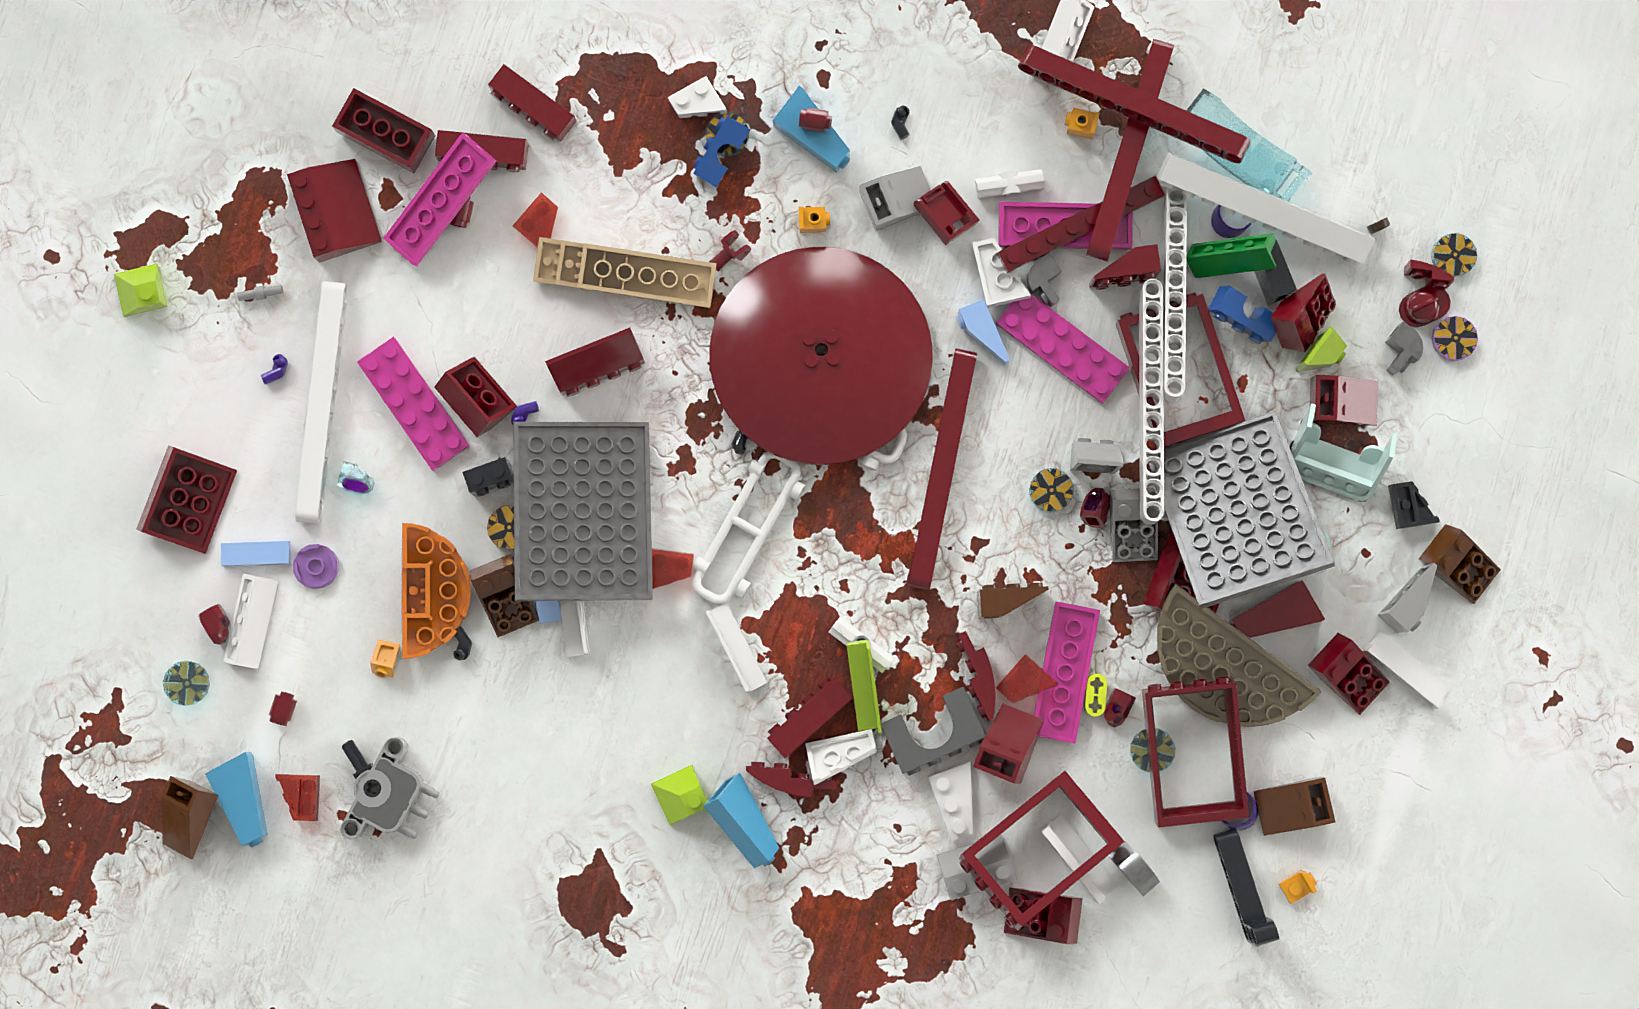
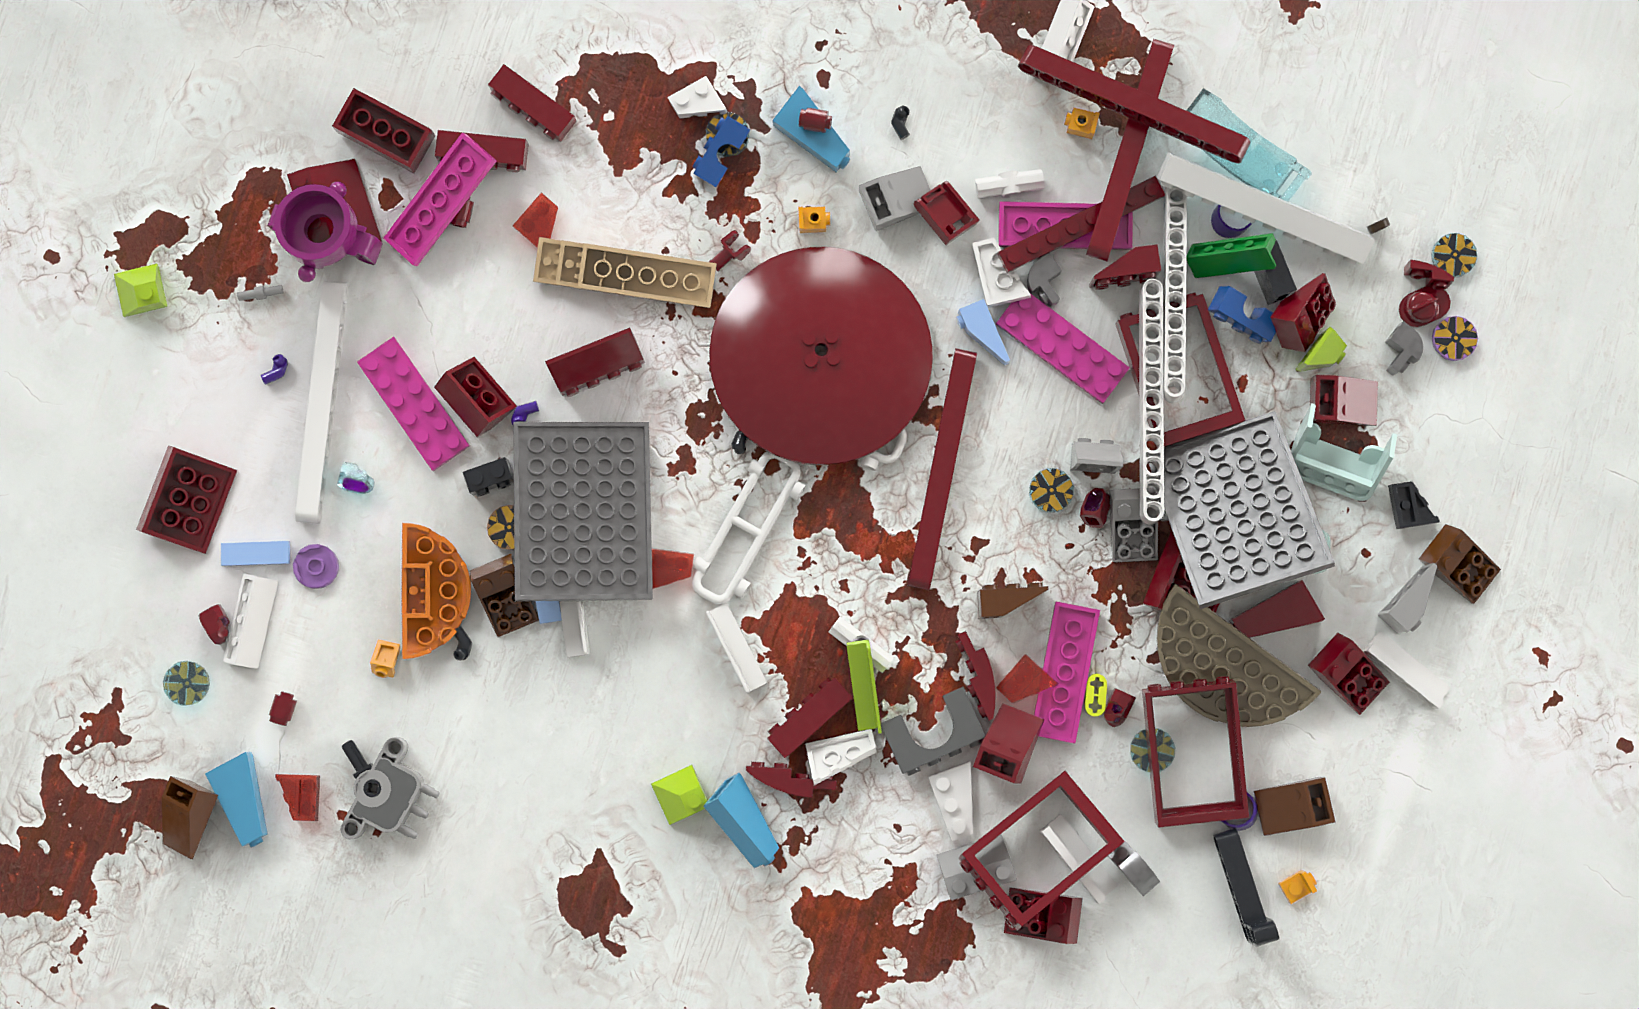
none -> magenta piece [267,182,383,282]

